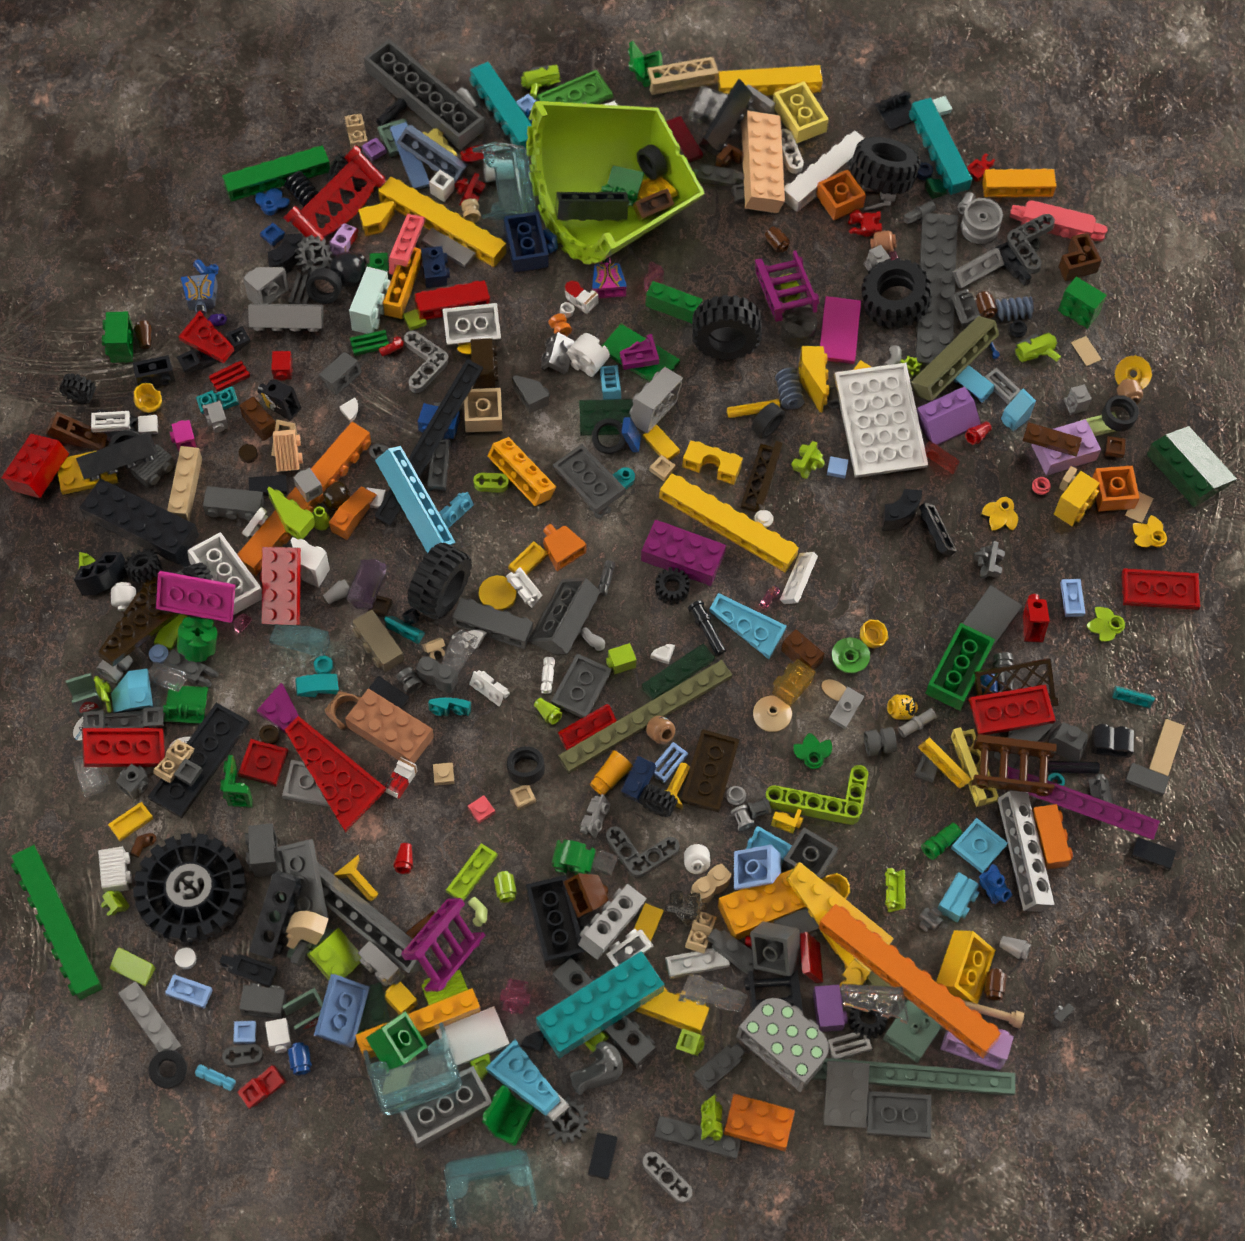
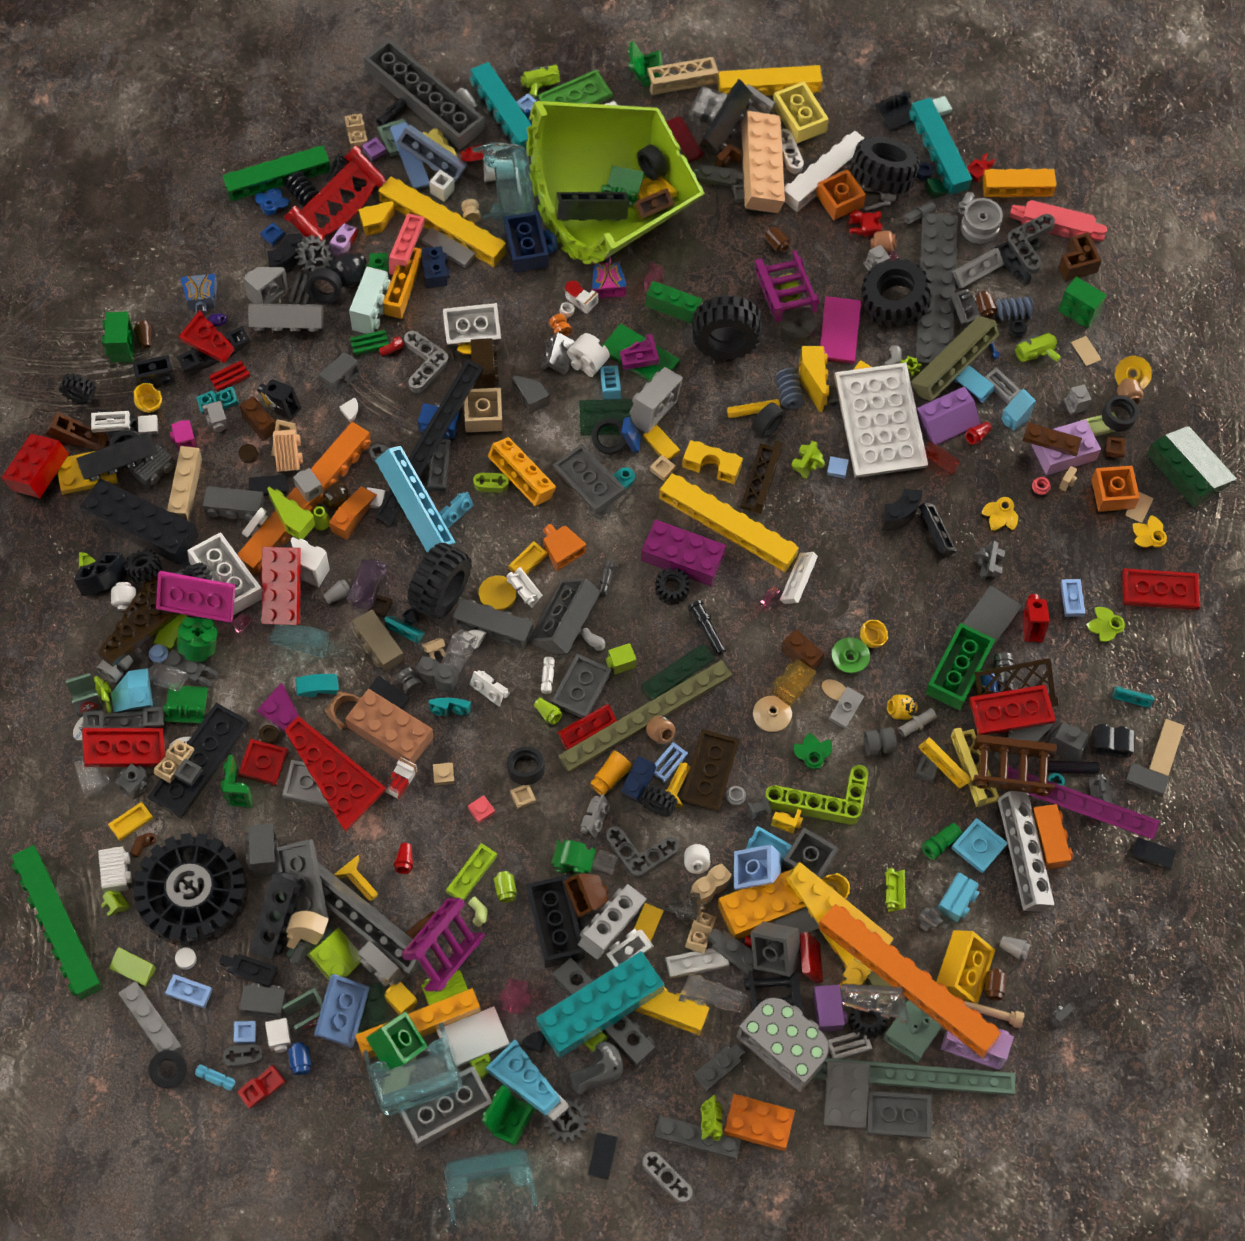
blue arm [193,259,219,275] -> none
red brick [272,351,293,381] -> none
teal tile [313,656,334,674] -> none
lime tile [403,309,427,331] -> none
red brick [415,280,490,320] -> none
red hips [454,173,486,206] -> none
white tile [650,644,675,664] -> none
lime brick [676,1028,705,1056] -> none
medium azure wing [709,593,787,659] -> none
light grey bush [731,805,754,831] -> none
white plate [754,510,773,528] -> none
blue hips [979,864,1012,904] -> none
yellow brick [1054,471,1100,526] -> none

